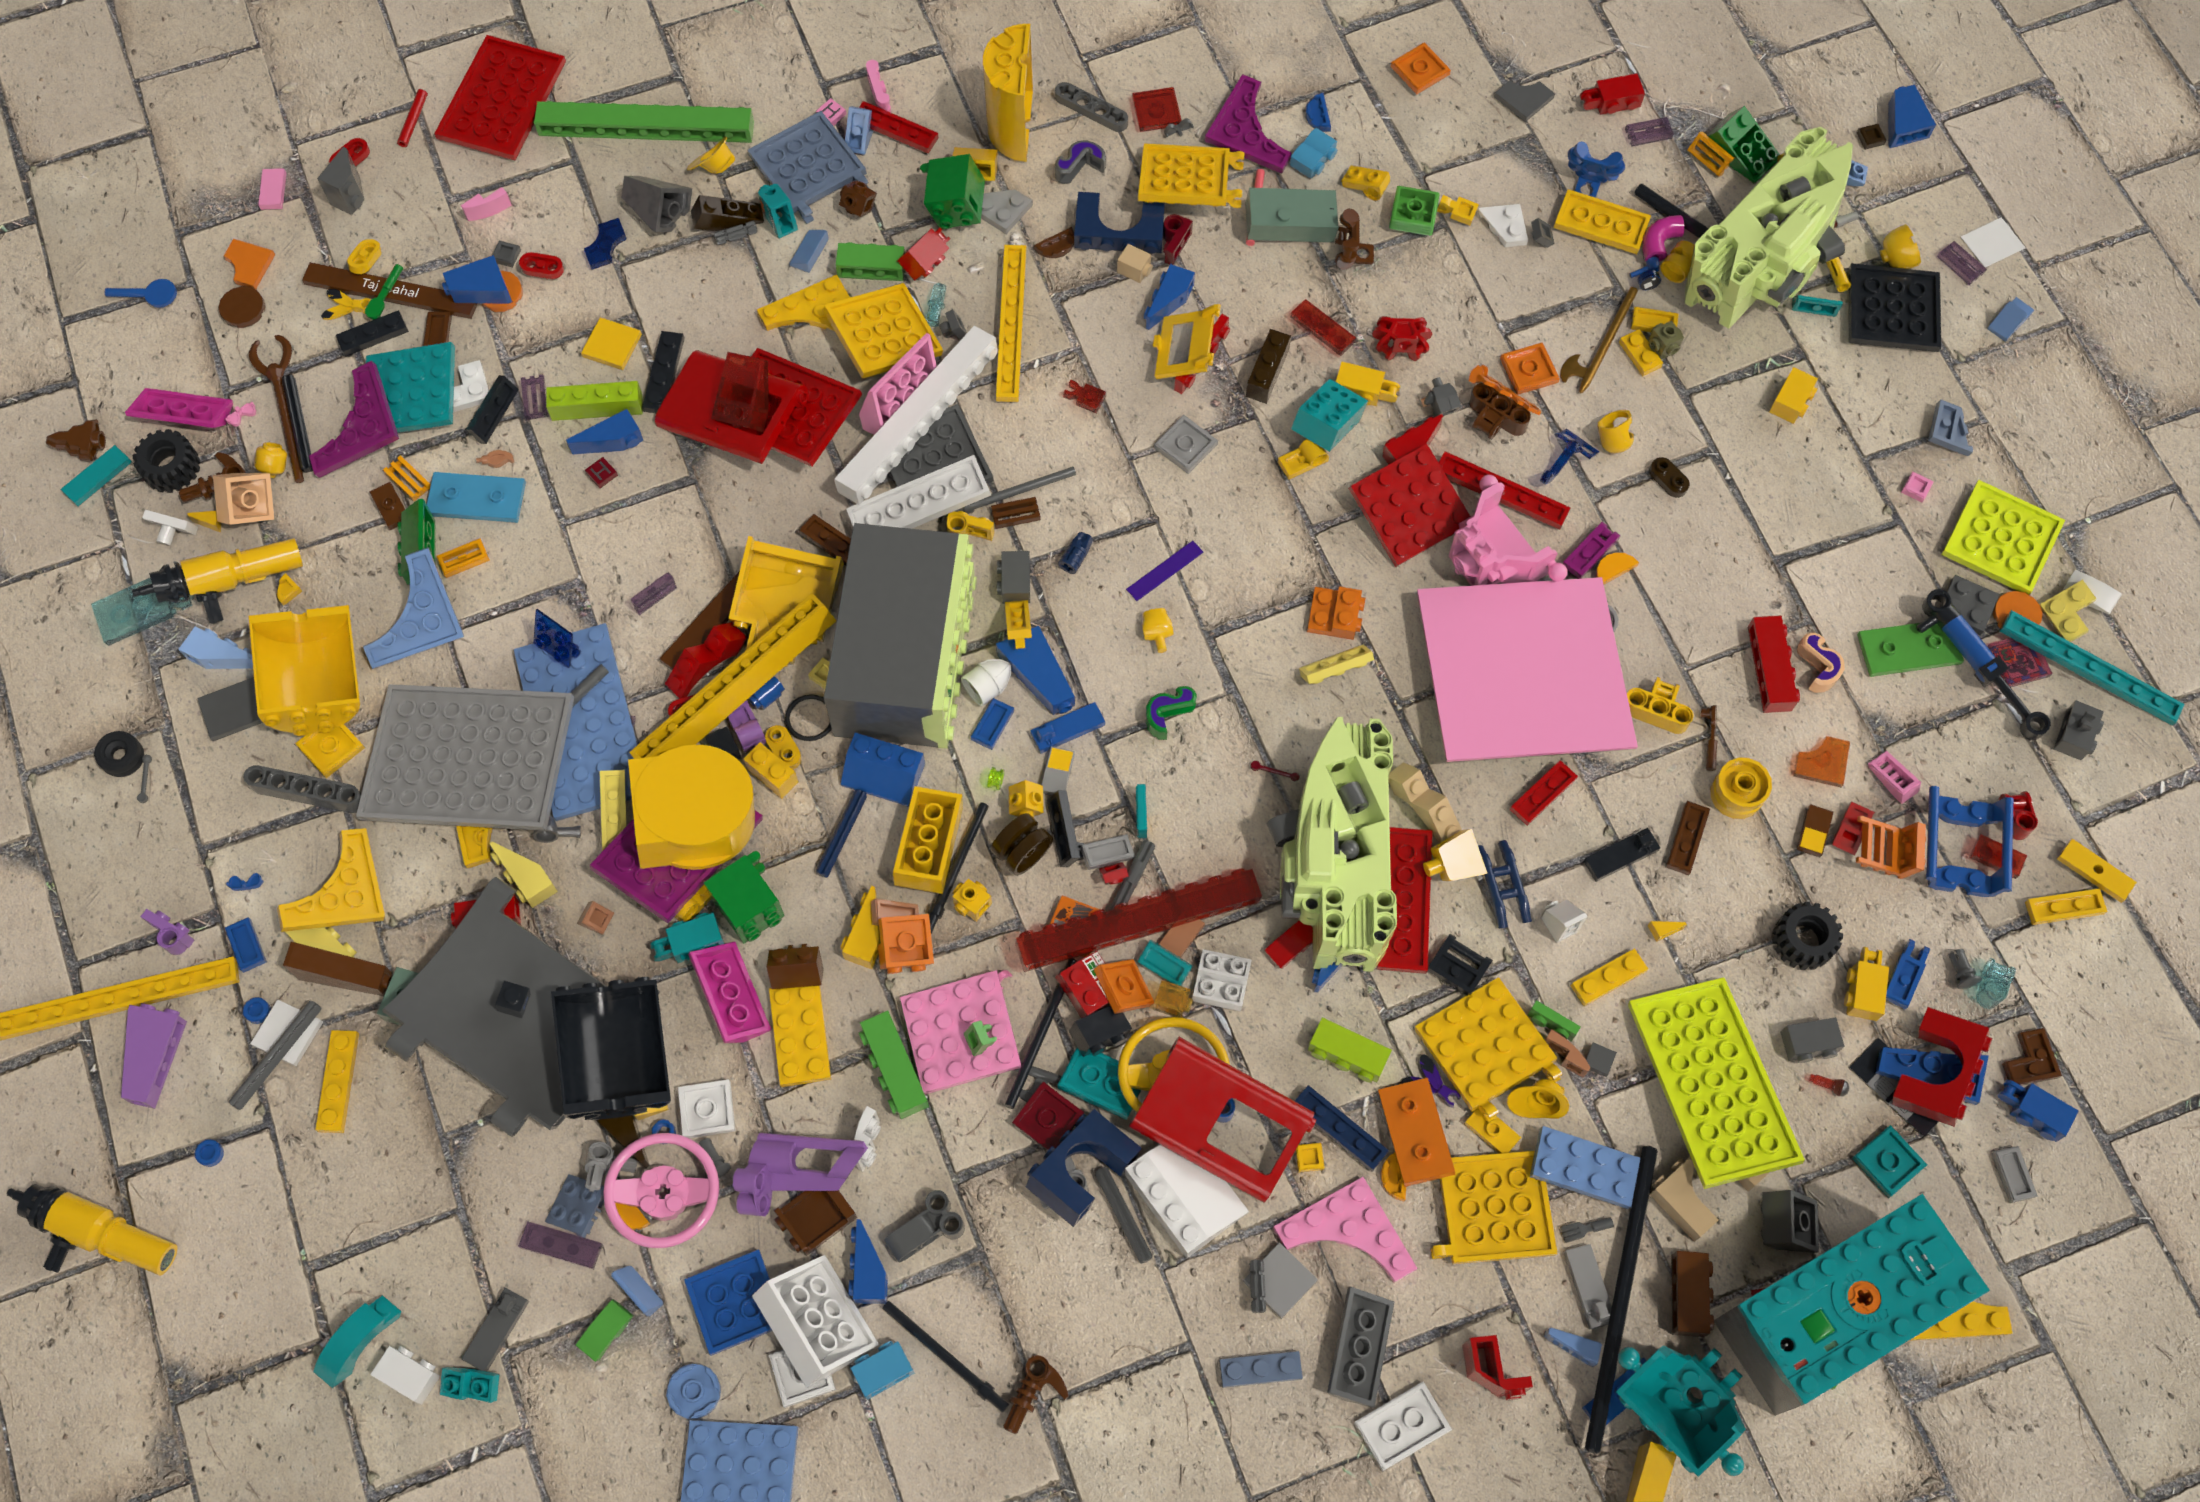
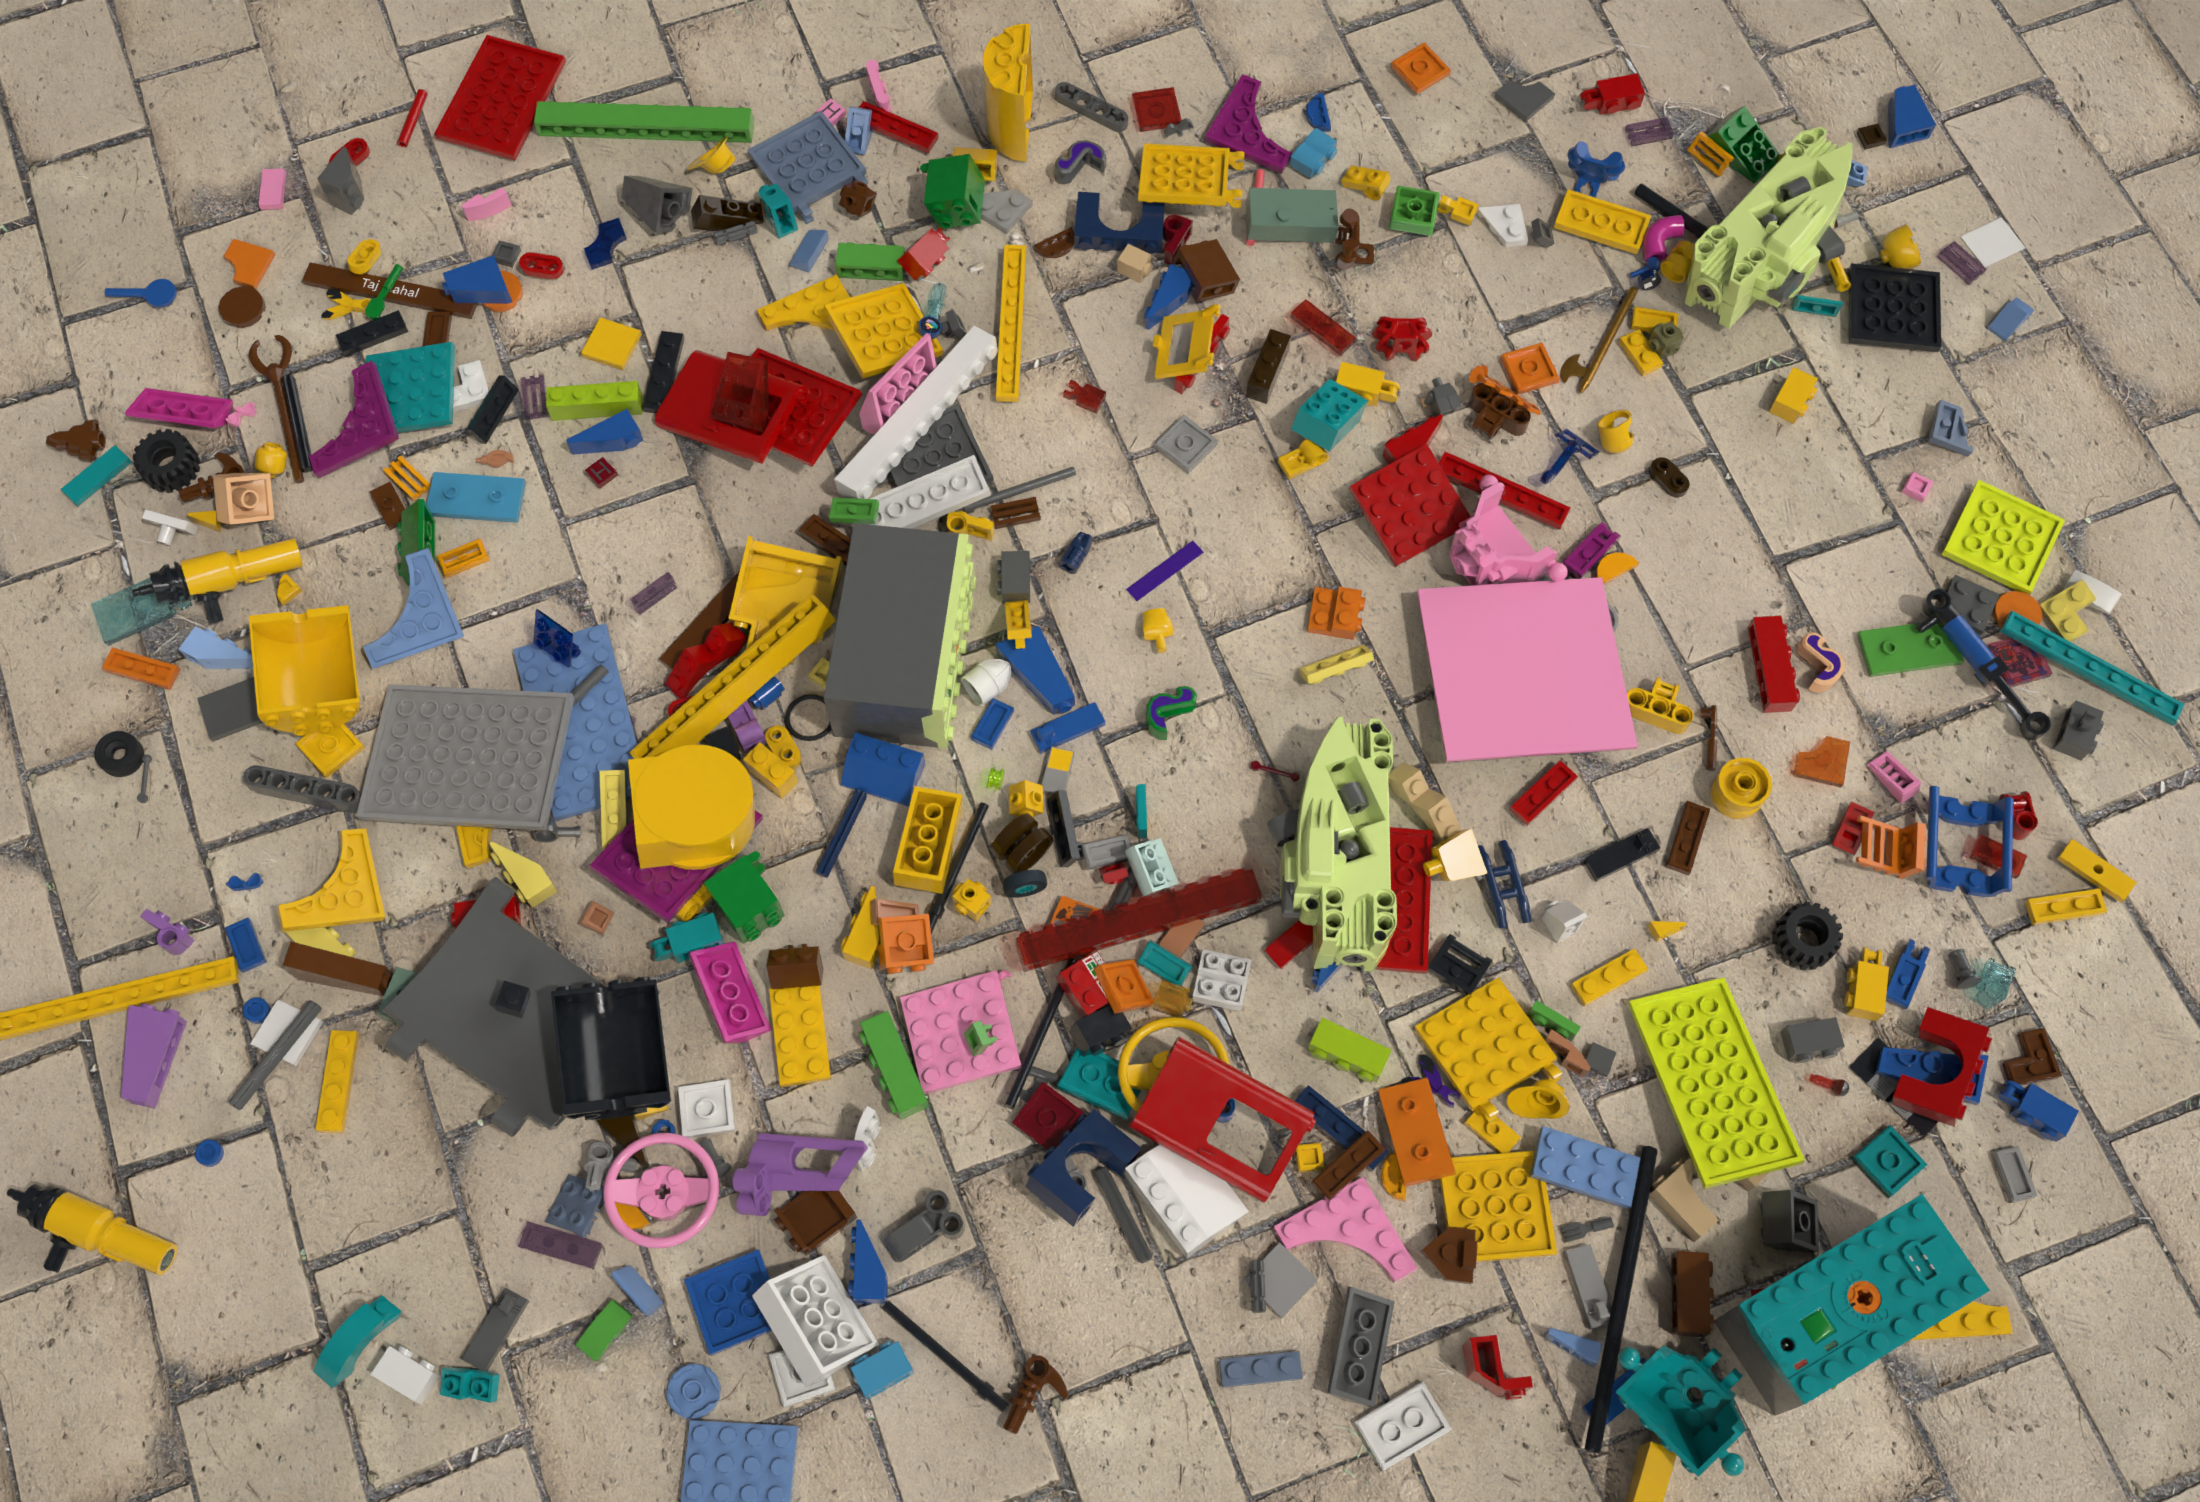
reddish brown tile [1796,804,1834,858] -> none
none -> orange plate [102,647,181,690]
none -> bright green plate [829,498,880,524]
none -> tile [918,316,941,339]
none -> black bush [1002,870,1047,898]
none -> light aqua brick [1125,838,1179,897]
none -> reddish brown panel [1174,239,1240,302]
none -> reddish brown tile [1311,1130,1386,1202]
none -> reddish brown plate [1421,1227,1477,1285]

